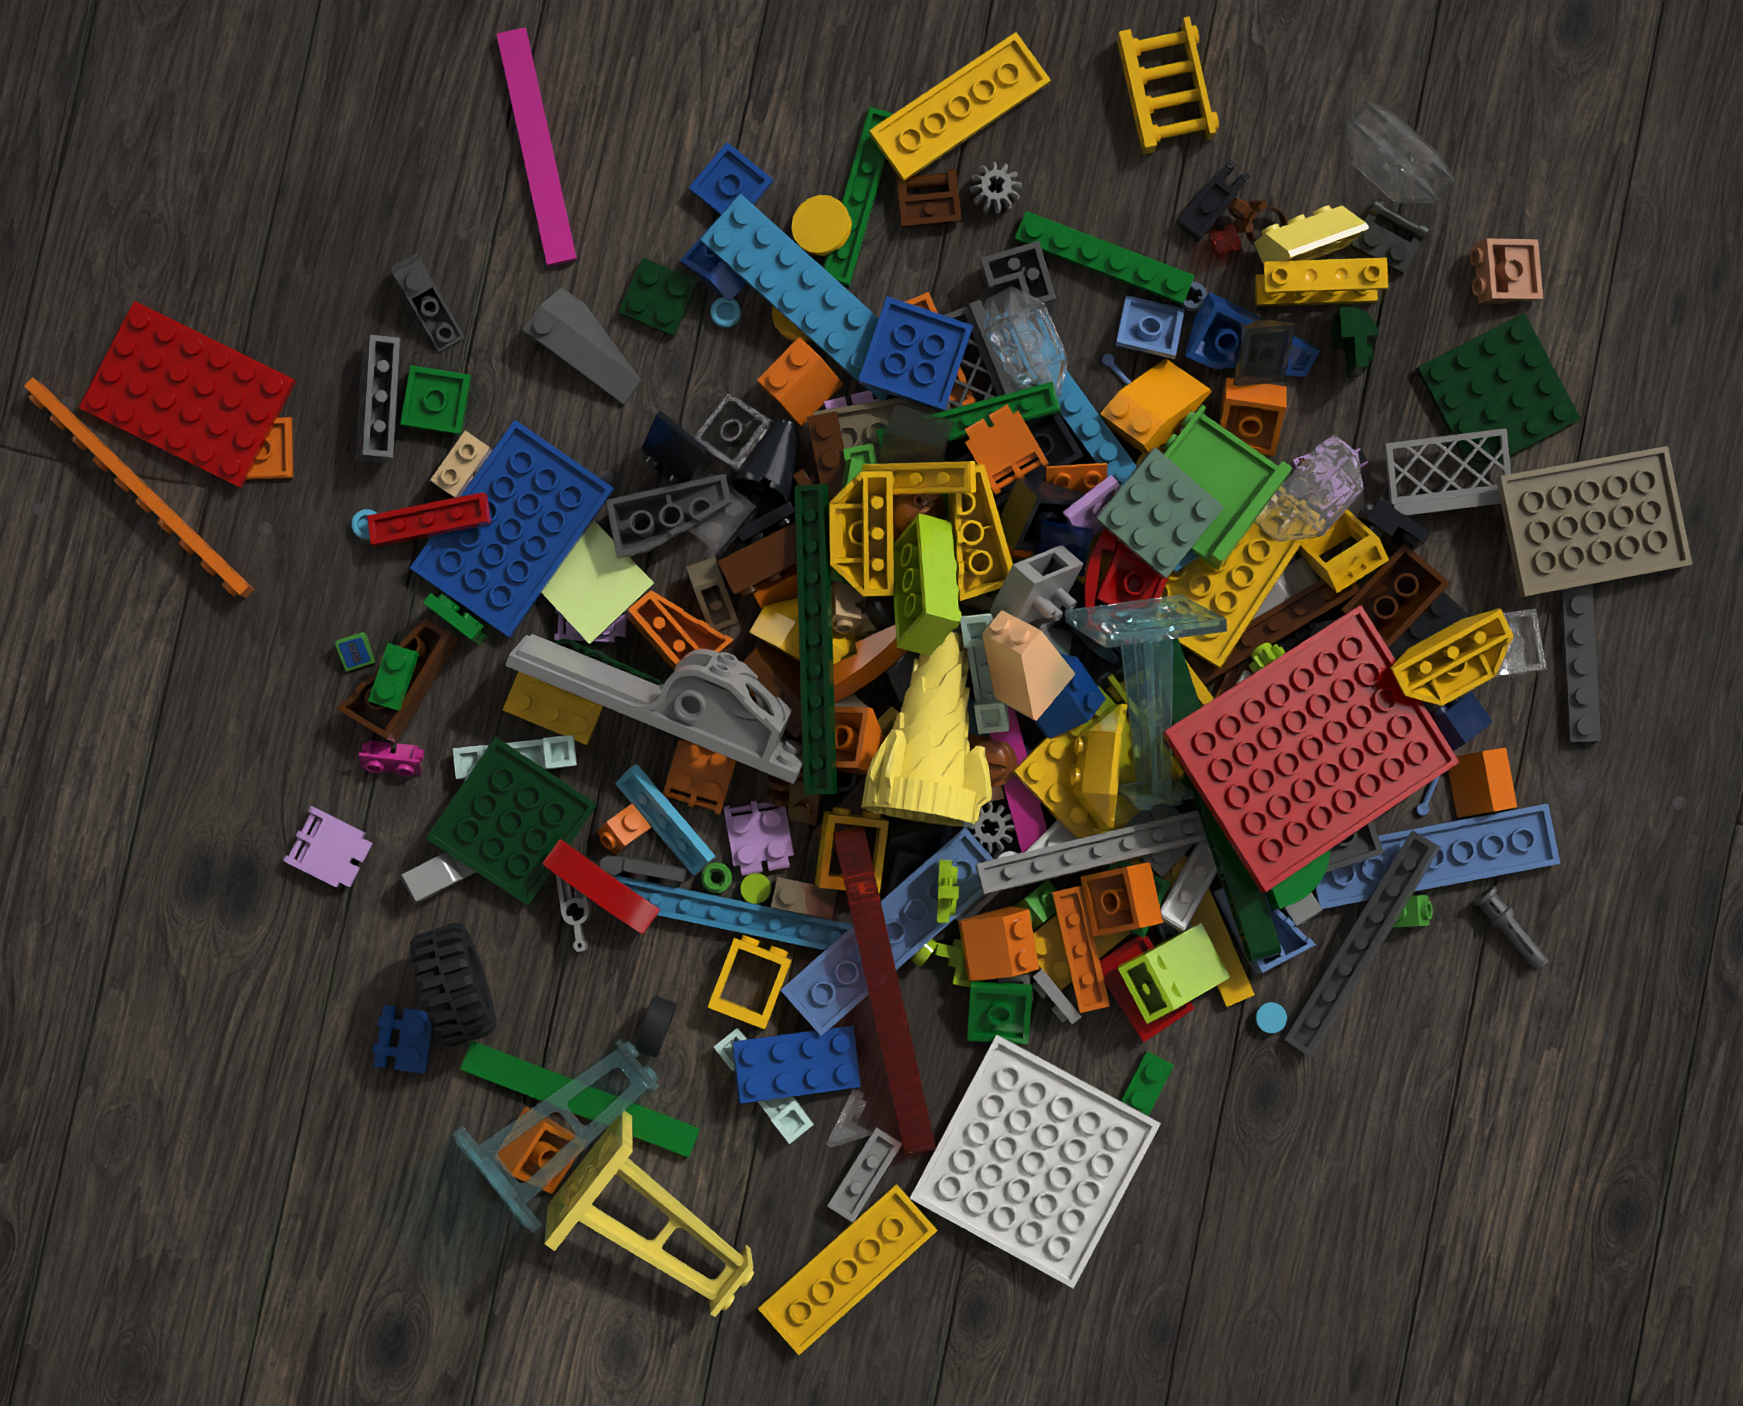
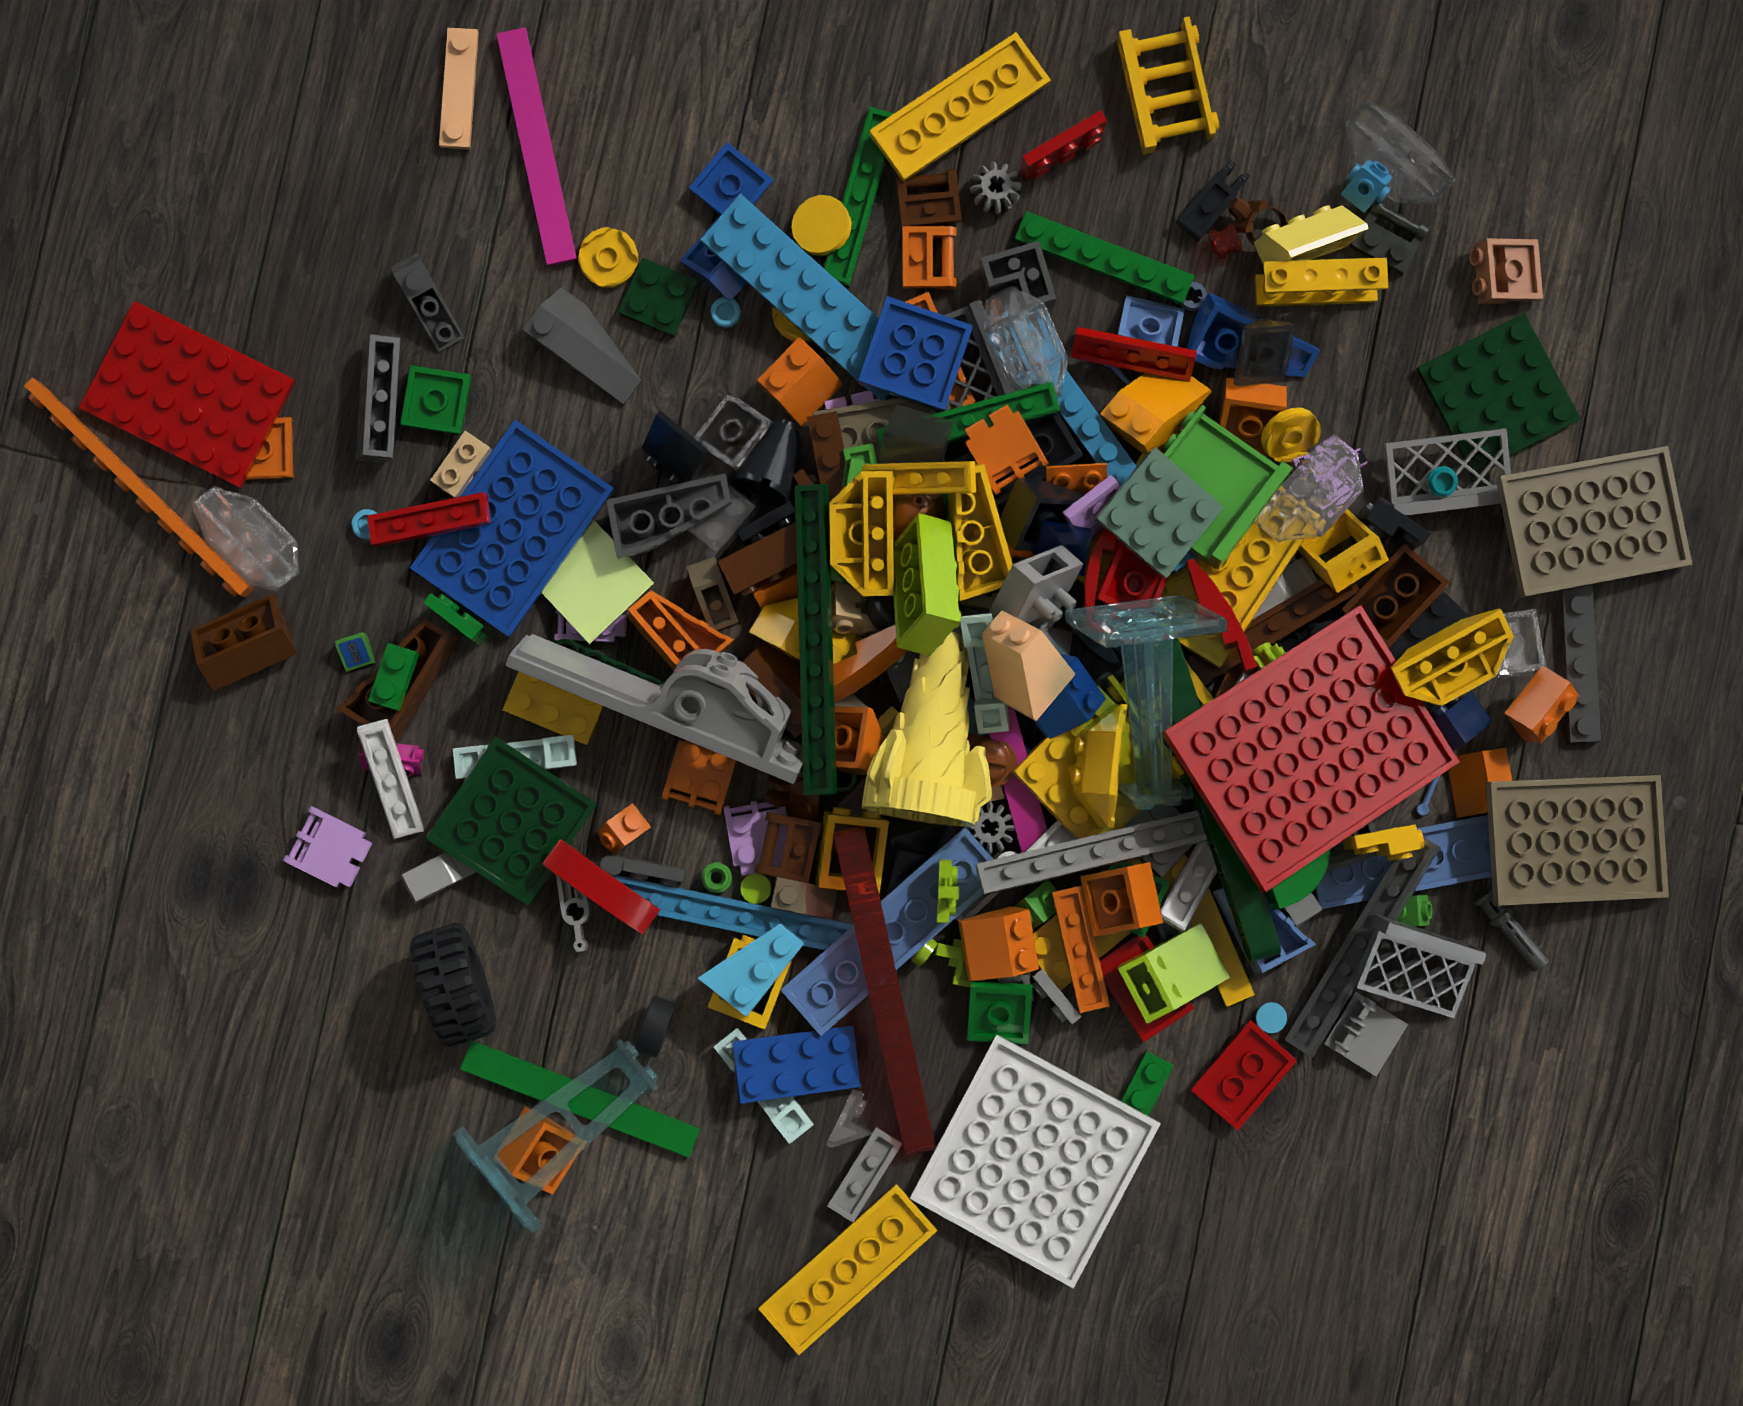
blue plate [372,1005,433,1074] -> none
light yellow piece [544,1109,754,1317] -> none
medium azure plate [615,763,716,876] -> none
dark green brick [1330,307,1379,378] -> none
none -> reddish brown slope [190,593,297,691]
none -> clear wedge [191,486,299,591]
none -> white tile [357,719,424,839]
none -> light nougat plate [439,28,479,150]
none -> yellow tile [578,227,639,288]
none -> medium azure wedge [698,923,805,1017]
none -> reddish brown plate [754,812,821,883]
none -> orange plate [902,226,957,290]
none -> red plate [1020,110,1107,181]
none -> red fence [1071,327,1197,382]
none -> red slope [1187,559,1258,676]
none -> red plate [1190,1020,1297,1131]
none -> yellow tile [1261,408,1321,463]
none -> light grey hinge [1324,992,1408,1077]
none -> dark azure brick [1341,159,1393,213]
none -> yellow plate [1343,824,1424,861]
none -> dark grey fence [1352,913,1487,1018]
none -> teal plate [1427,466,1458,497]
none -> dark tan plate [1486,775,1669,906]
none -> orange slope [1504,665,1579,743]

